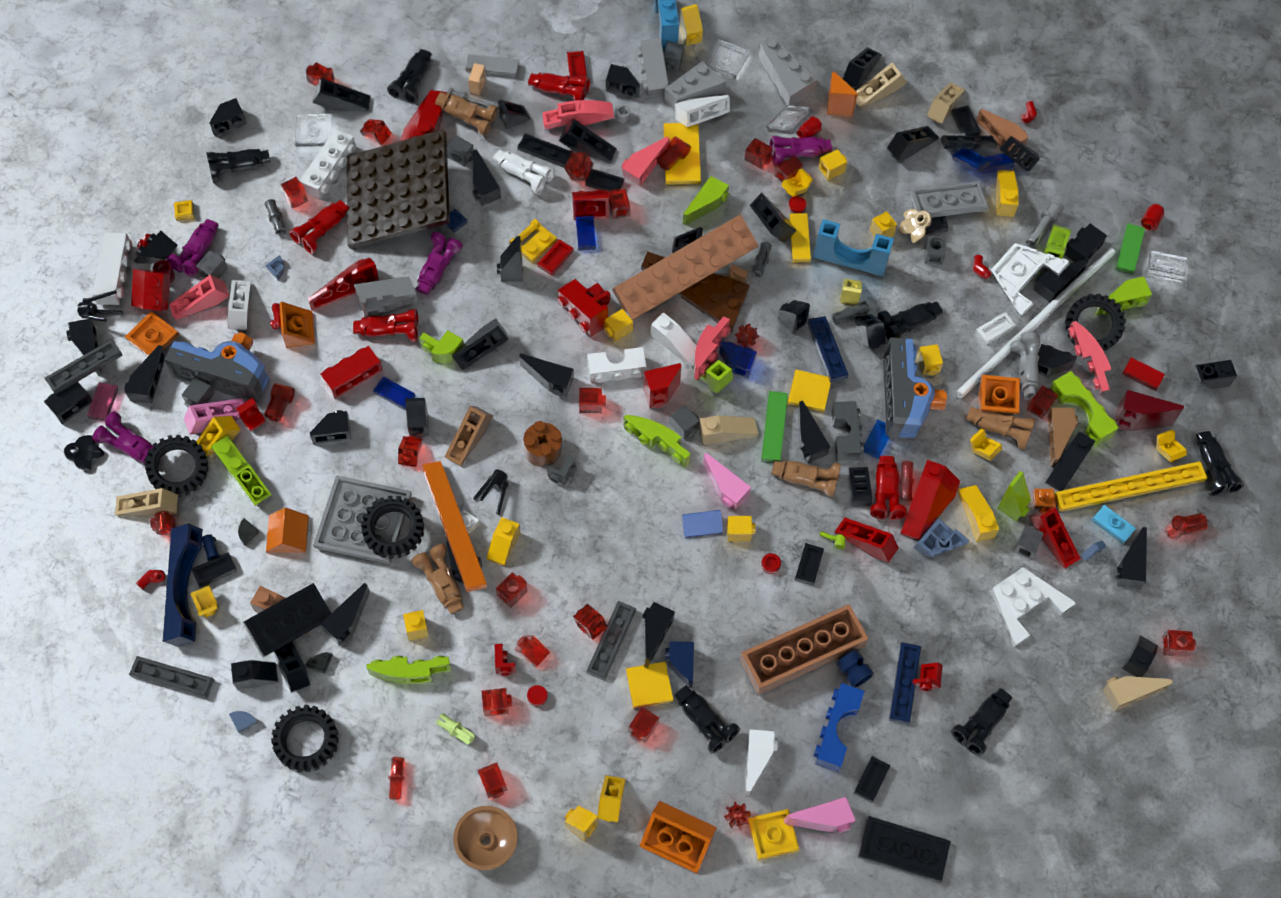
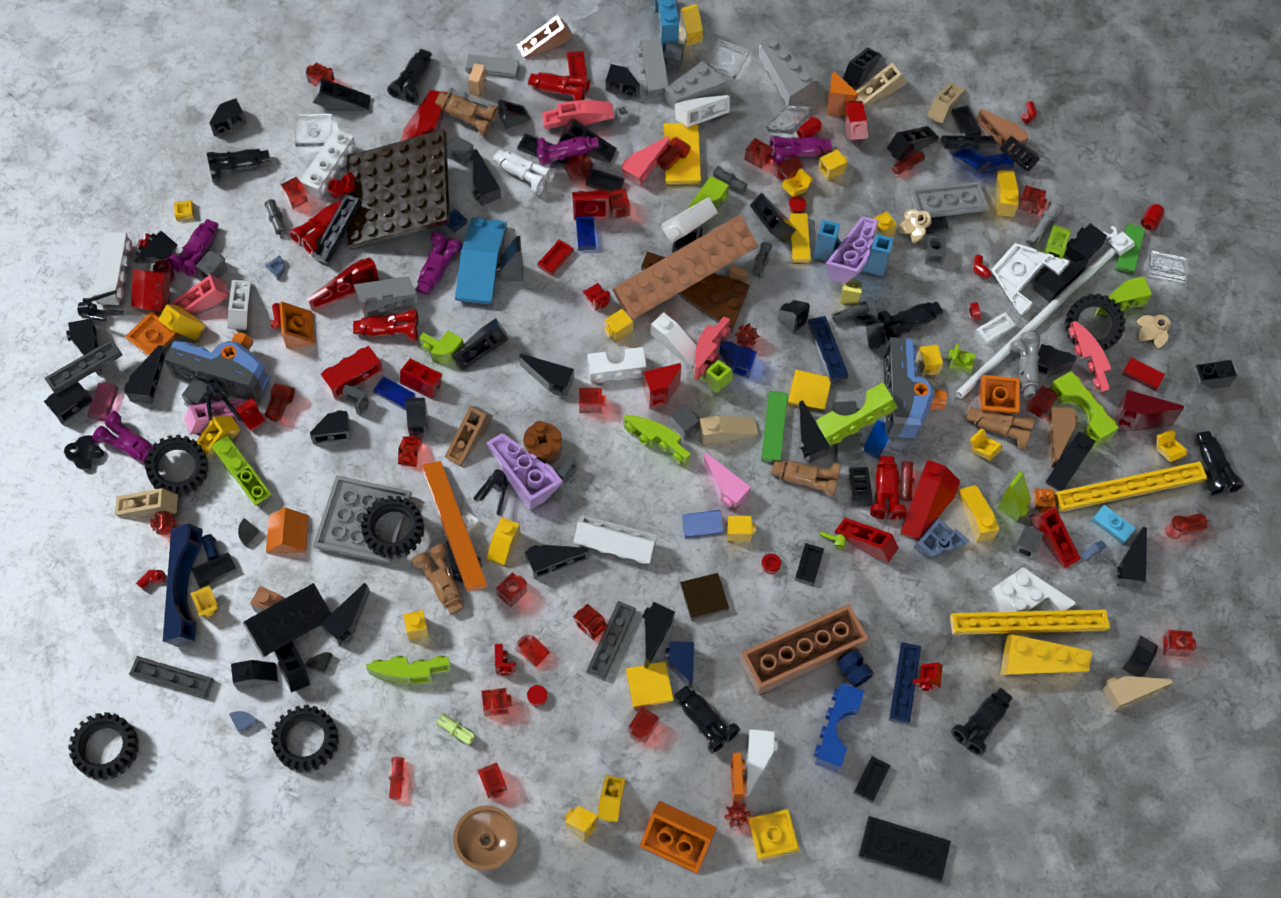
clear red bracket [360,119,392,145] -> none
yellow plate [509,219,557,264] -> none
red wedge [557,279,608,338] -> none
bright pink slope [784,797,856,833] -> none
none -> black tyre [68,712,139,780]
none -> yellow slope [158,304,206,341]
none -> black plant [204,381,242,422]
none -> black plate [312,195,362,264]
none -> red plate [327,172,356,199]
none -> dark grey bracket [342,385,369,416]
none -> red hinge [400,358,443,399]
none -> dark azure windscreen [455,218,507,304]
none -> lavender wedge [486,433,563,511]
none -> nougat slope [517,15,573,59]
none -> black slope [525,545,589,579]
none -> magenta piece [537,136,599,165]
none -> white brick [574,515,658,564]
none -> white slope [662,197,718,243]
none -> dark brown tile [680,573,729,620]
none -> dark grey pin [712,166,748,194]
none -> orange plate [730,753,747,805]
none -> lime arch [816,382,898,446]
none -> lavender wedge [826,216,878,283]
none -> red slope [845,101,868,140]
none -> clear red axle [891,151,925,176]
none -> lime bracket [947,343,976,373]
none -> yellow plate [950,609,1110,635]
none -> red tile [969,302,981,321]
none -> yellow wedge [1000,634,1092,676]
none -> clear red brick [1018,185,1047,215]
none -> white plate [1103,226,1135,256]
none -> tan plate [1136,315,1171,349]

